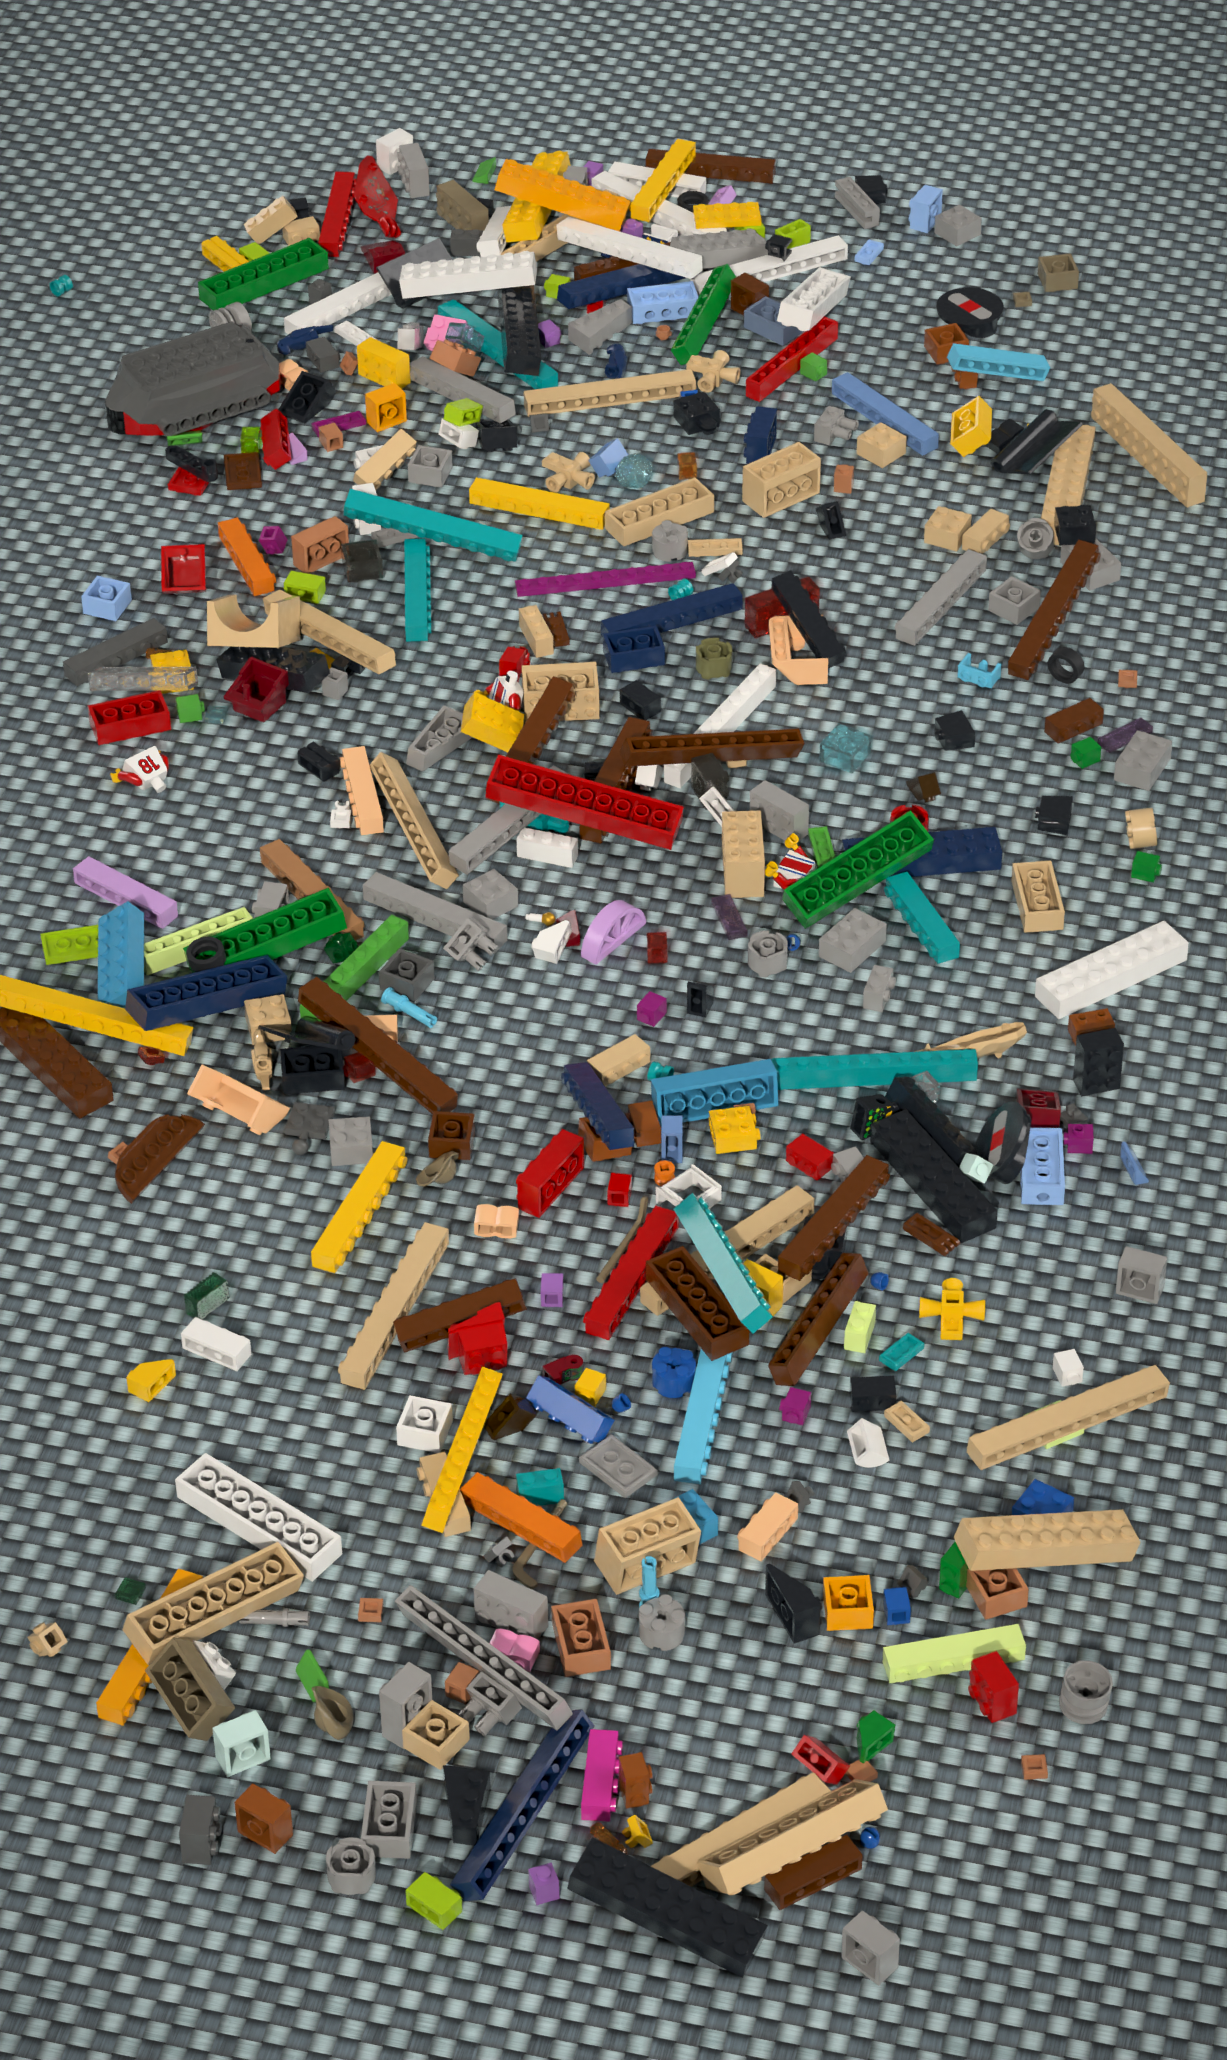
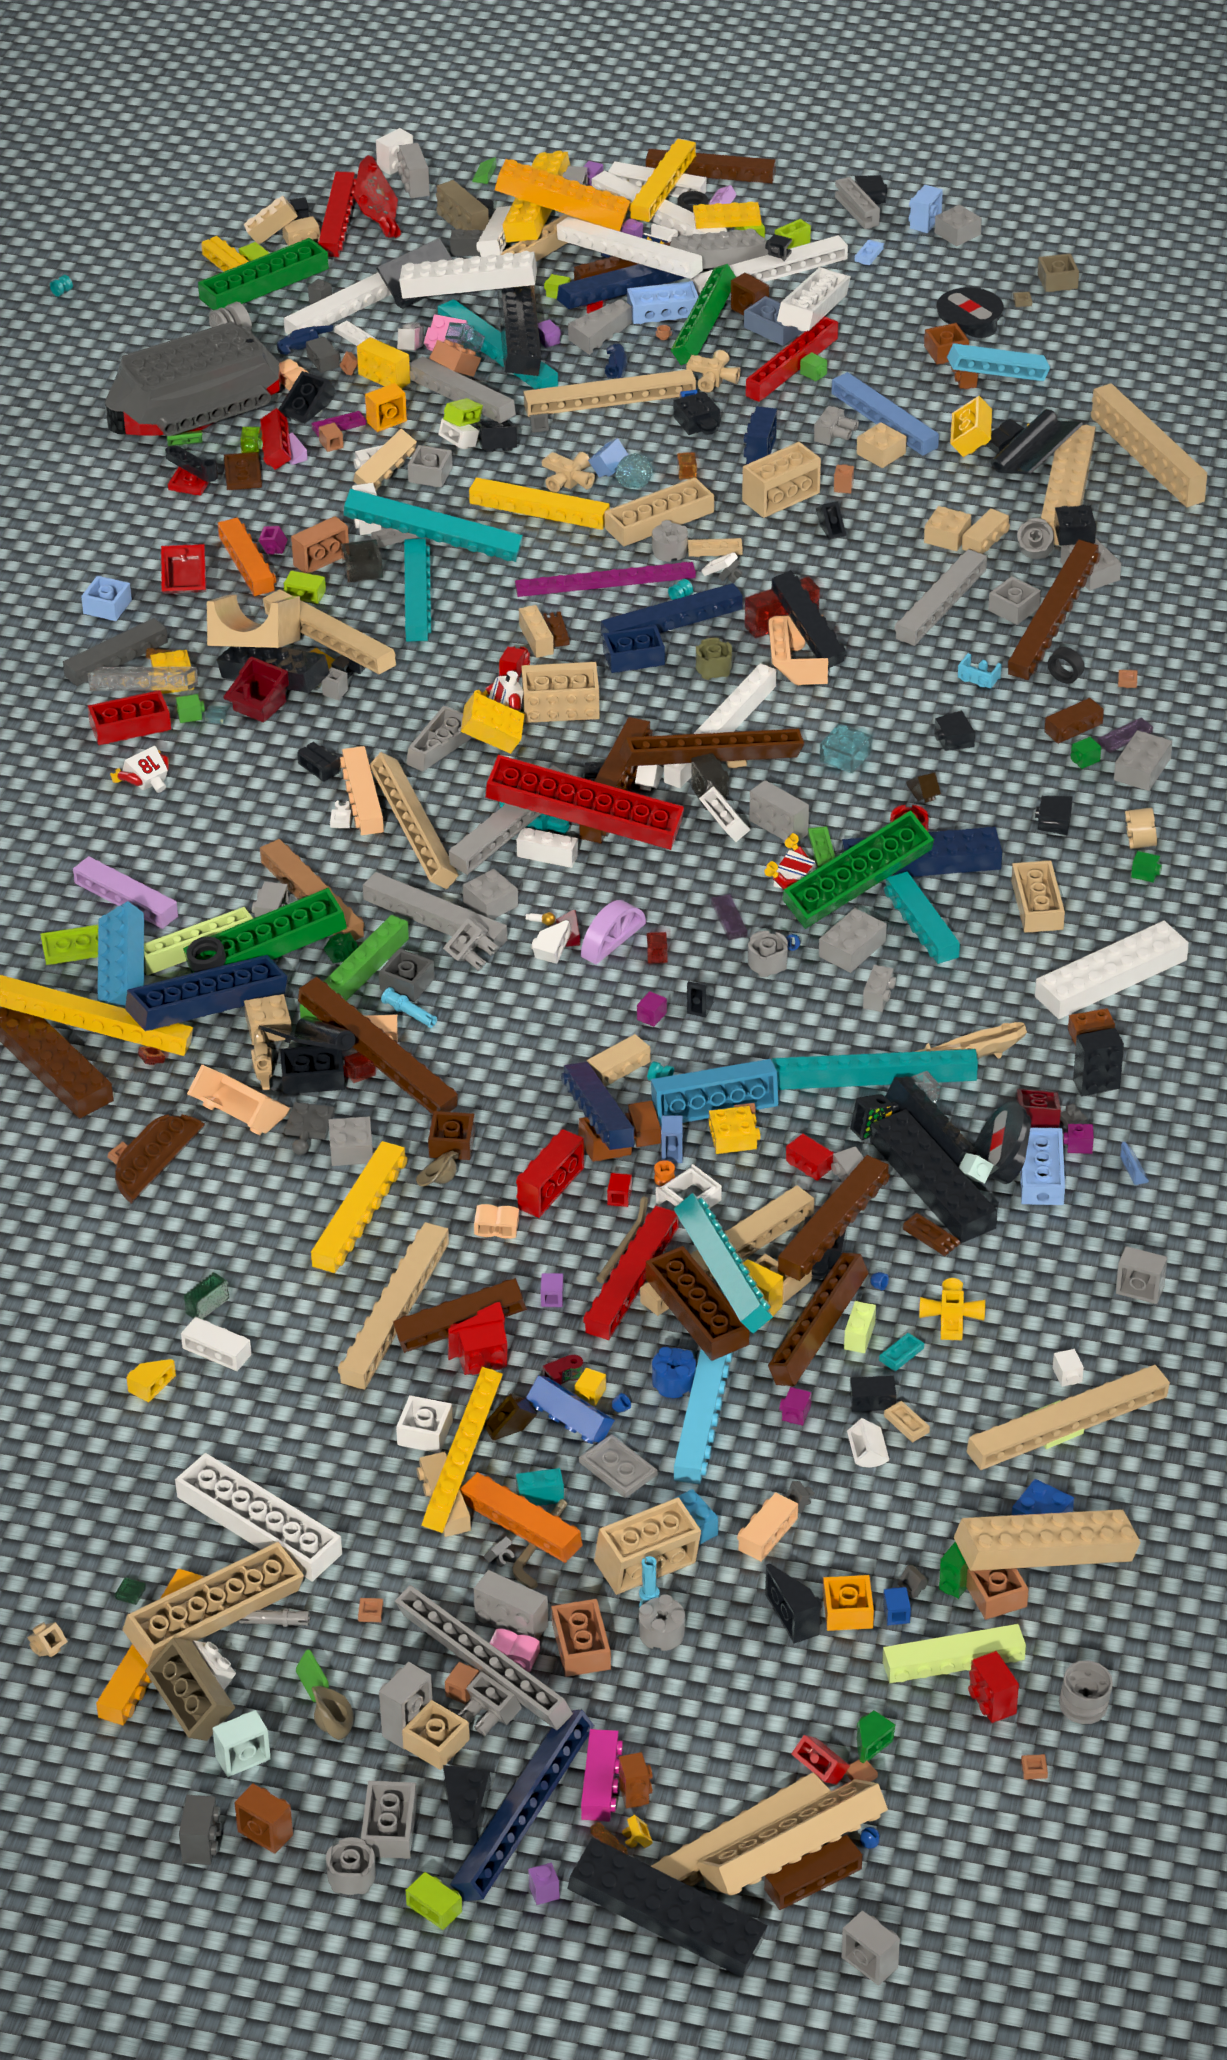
dark red slope [361,240,405,274] -> none
reddish brown brick [487,676,575,804] -> none
black brick [619,680,661,720] -> none
tan brick [722,810,765,898] -> none

